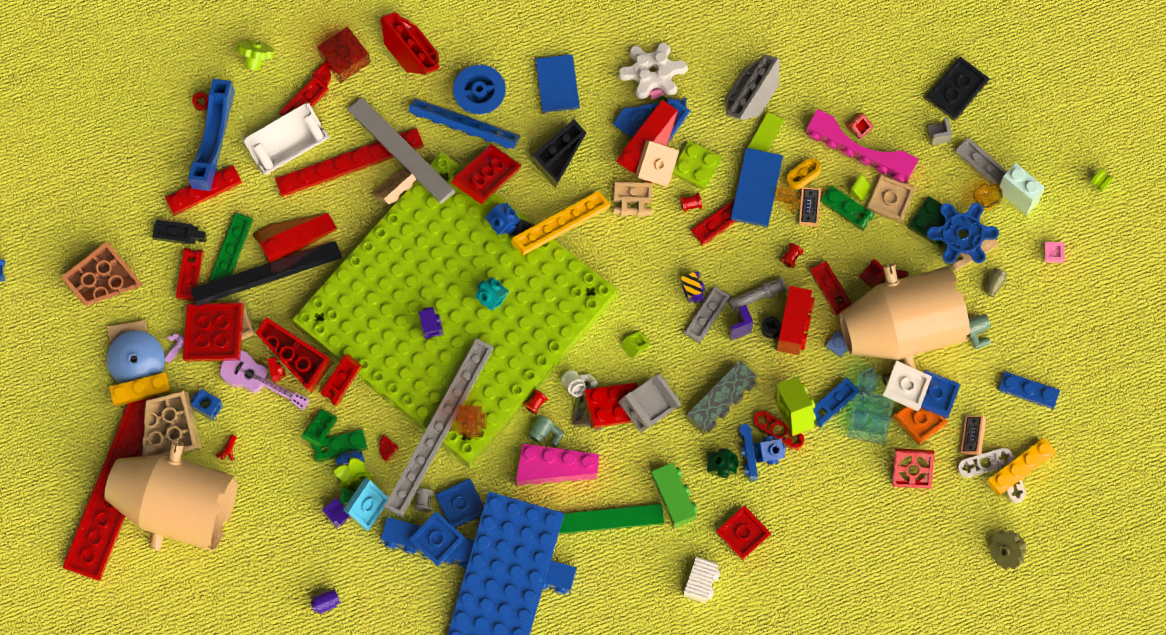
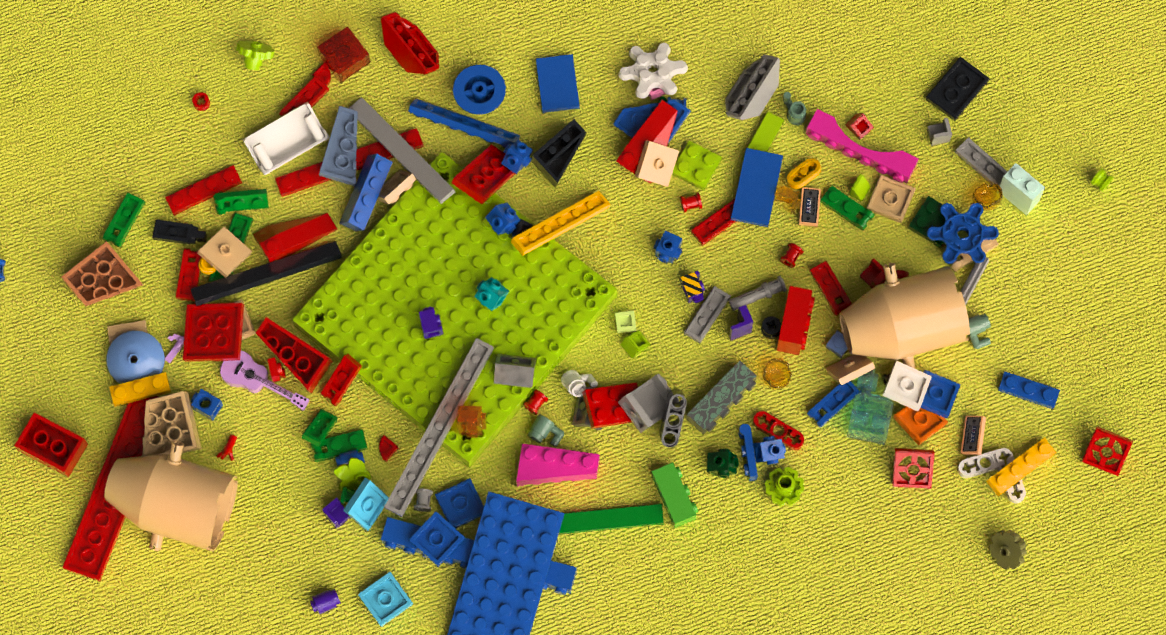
blue arch [188,79,235,191] -> none
tan plate [614,182,653,217] -> none
white brick [684,556,721,604] -> none
red plate [716,505,771,561] -> none
lime brick [776,377,816,436] -> none
olive cone [984,268,1008,298] -> none
bright pink plate [1044,242,1065,263] -> none
none -> red brick [14,413,88,478]
none -> green plate [103,193,145,247]
none -> tan plate [198,227,252,278]
none -> yellow plate [198,258,216,275]
none -> green plate [214,189,269,215]
none -> sand blue wing [319,106,358,186]
none -> blue brick [339,154,393,232]
none -> medium azure plate [358,572,413,627]
none -> flat silver panel [494,354,536,388]
none -> blue brick [501,140,533,174]
none -> yellowish green plate [615,311,636,333]
none -> blue brick [653,231,682,264]
none -> beam [659,389,687,448]
none -> clear yellow hair [762,358,792,390]
none -> lime plant [764,467,804,507]
none -> sand green piece [783,92,806,125]
none -> tan plate [826,354,875,385]
none -> light grey axle [960,257,989,305]
none -> red piece [1082,426,1133,476]

